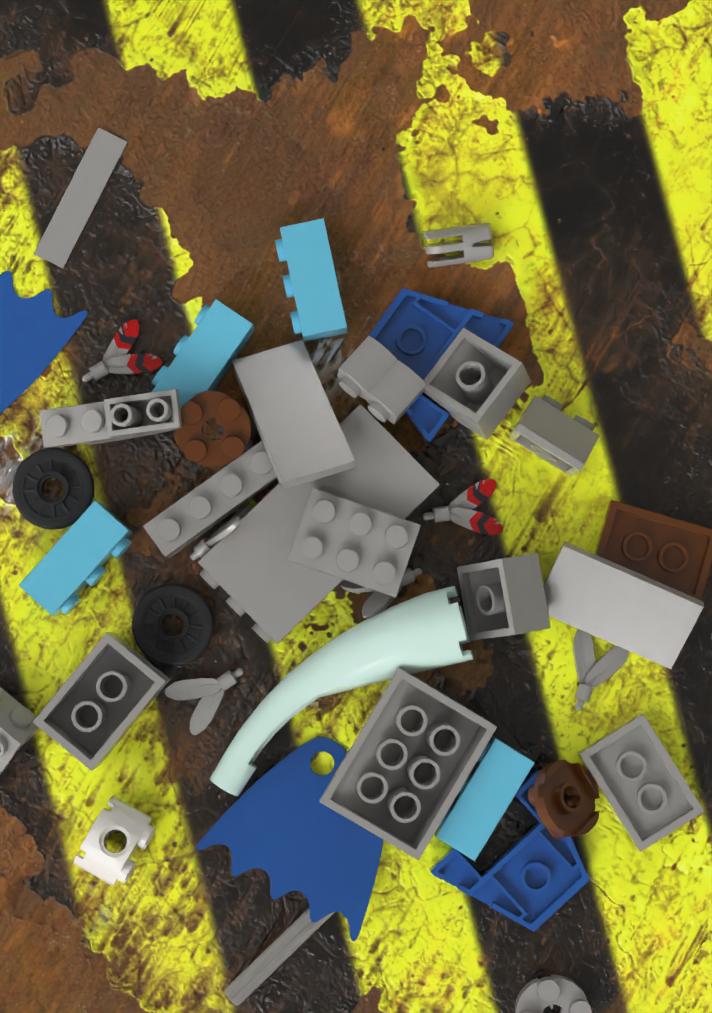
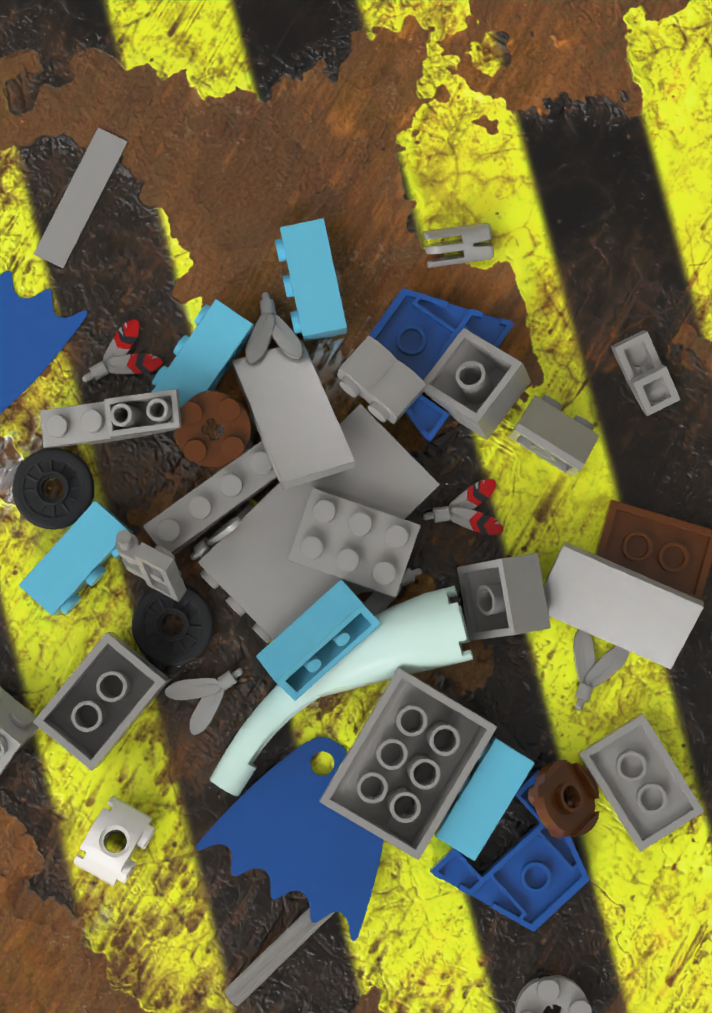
none -> light grey plate [116,530,187,602]
none -> light grey piece [246,292,303,365]
none -> medium azure brick [256,579,381,701]
none -> light grey slope [610,330,681,416]

